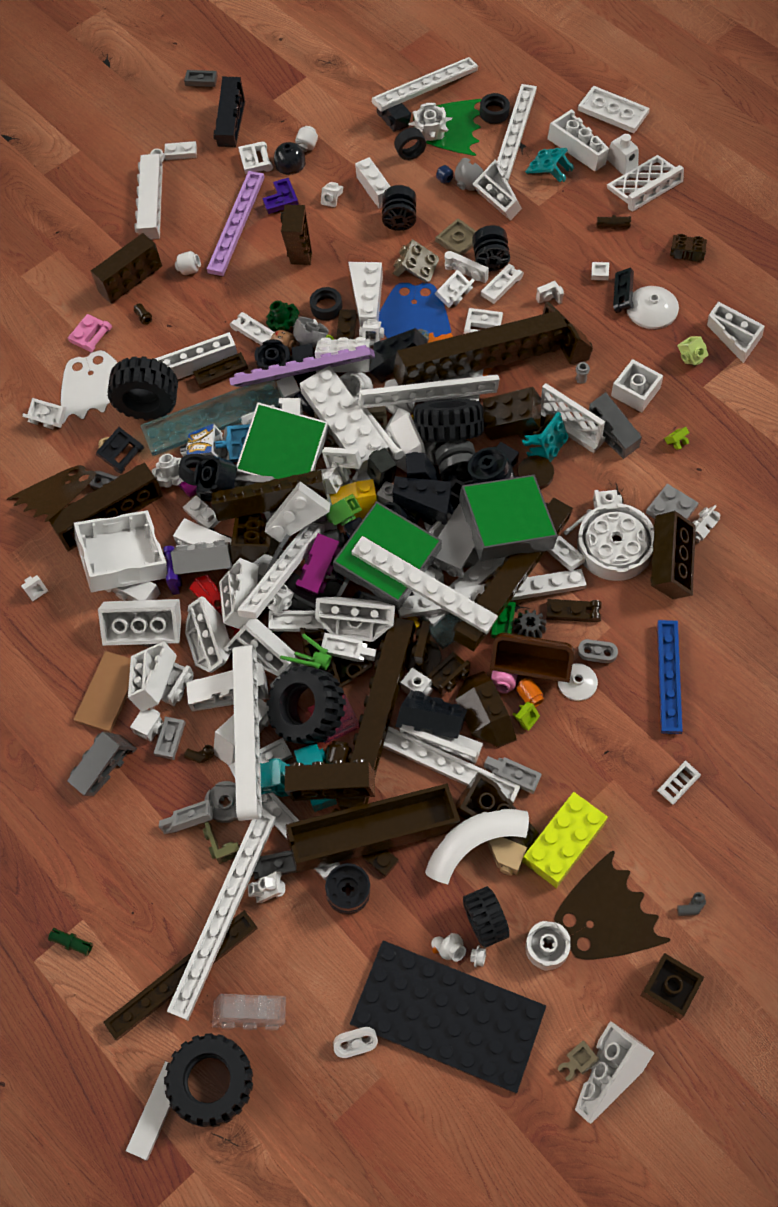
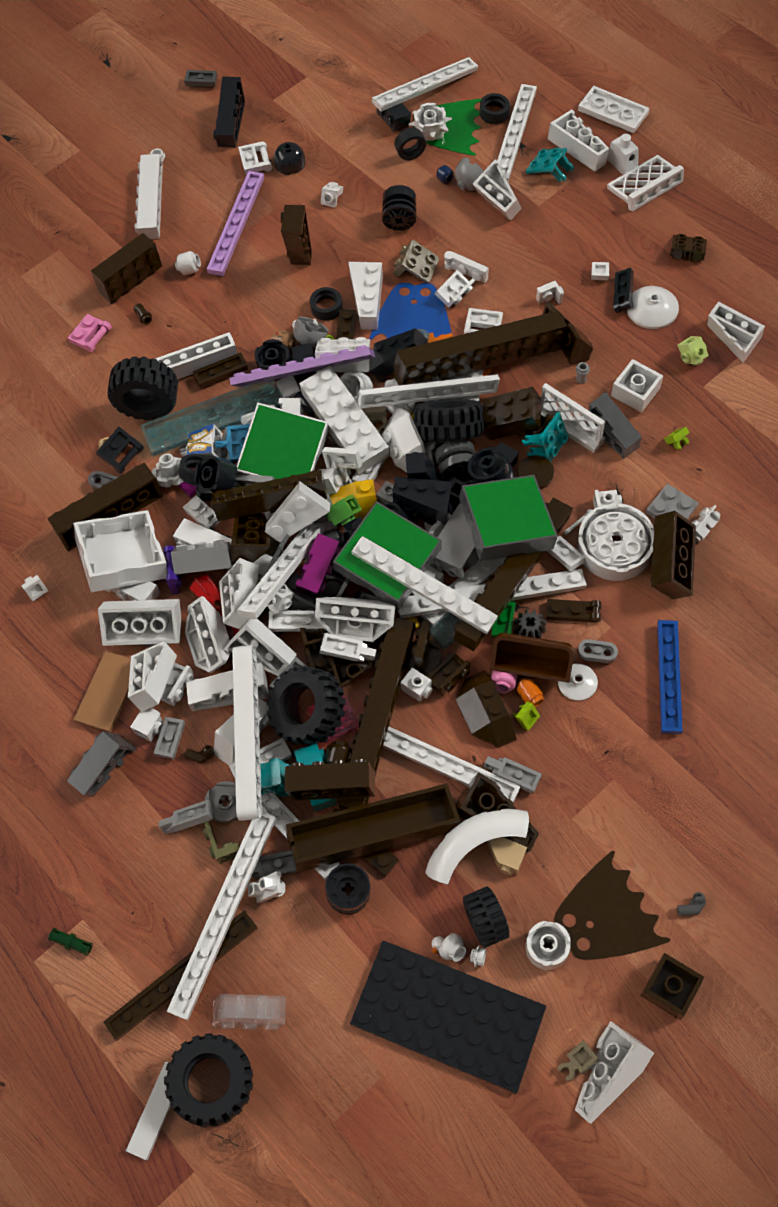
dark brown piece [7,465,96,522] -> none
white bracket [22,398,66,429] -> none
white piece [61,350,117,424] -> none
white plate [164,141,197,160] -> none
white plate [230,312,275,345] -> none
dark purple plate [263,178,299,214] -> none
dark green plant [266,300,300,332] -> none
bright green plant [280,634,332,670] -> none
white head [295,126,318,152] -> none
white plate [333,1027,378,1058] -> none
white bar [354,397,404,460] -> none
white brick [355,157,391,209] -> none
white brick [359,319,384,346] -> none
pearl dark grey brick [367,448,397,490] -> none
black wedge [395,690,468,739] -> none
white fence [400,725,483,764] -> none
dark tan tile [435,219,476,256] -> none
black wheel [472,225,510,272] -> none
white plate [481,264,524,304] -> none
neon yellow brick [522,792,608,889] -> none
dark brown pin [596,215,631,229] -> none
white slope [657,760,701,805] -> none

